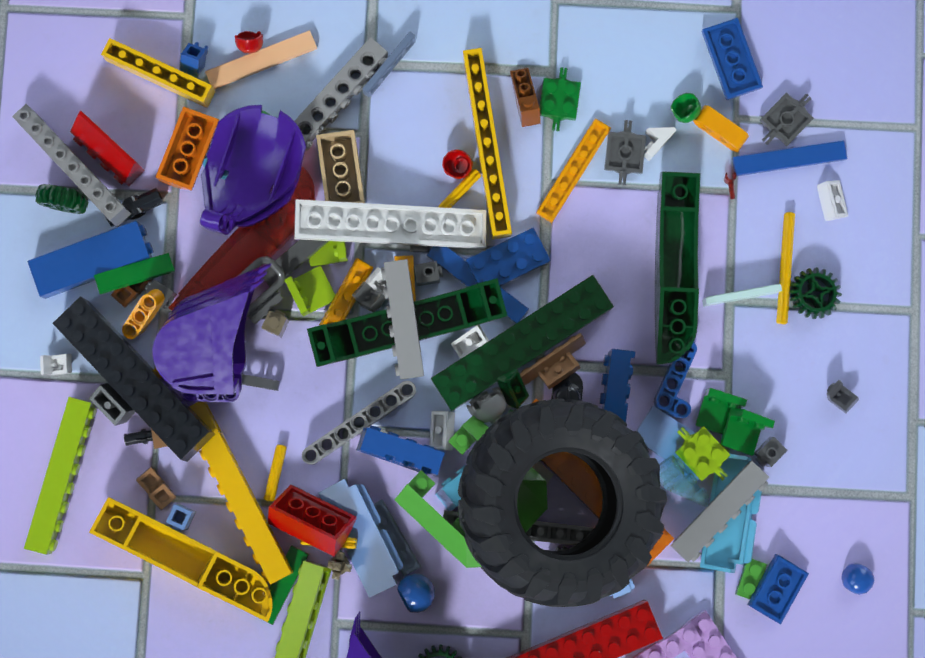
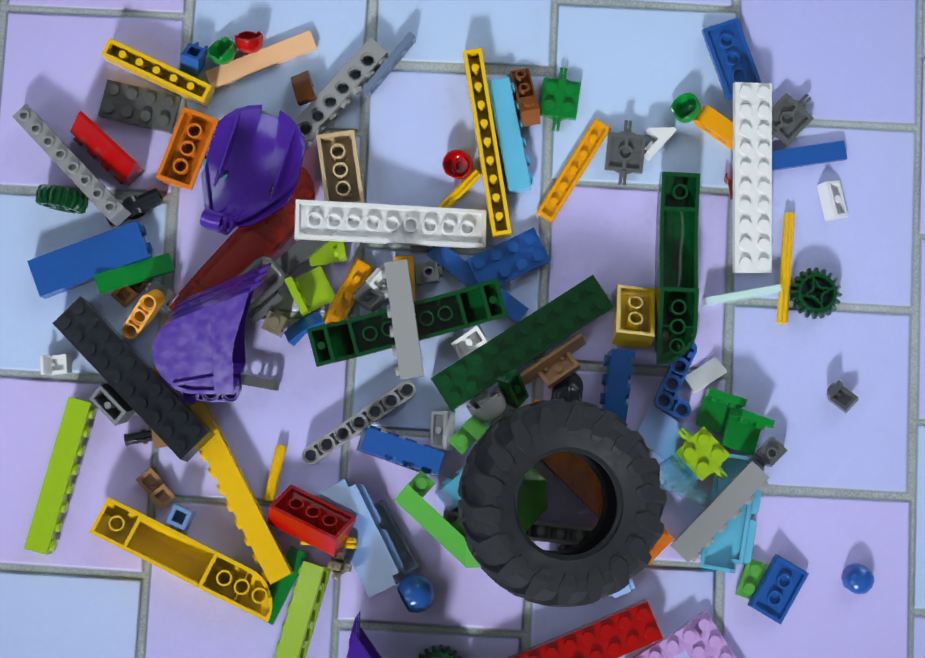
none -> dark grey plate [98,79,182,134]
none -> green hair [207,37,237,65]
none -> blue slope [284,311,325,346]
none -> reddish brown slope [291,70,317,106]
none -> medium azure brick [487,77,534,195]
none -> yellow slope [612,284,655,349]
none -> white slope [684,357,727,393]
none -> white plate [733,82,772,274]

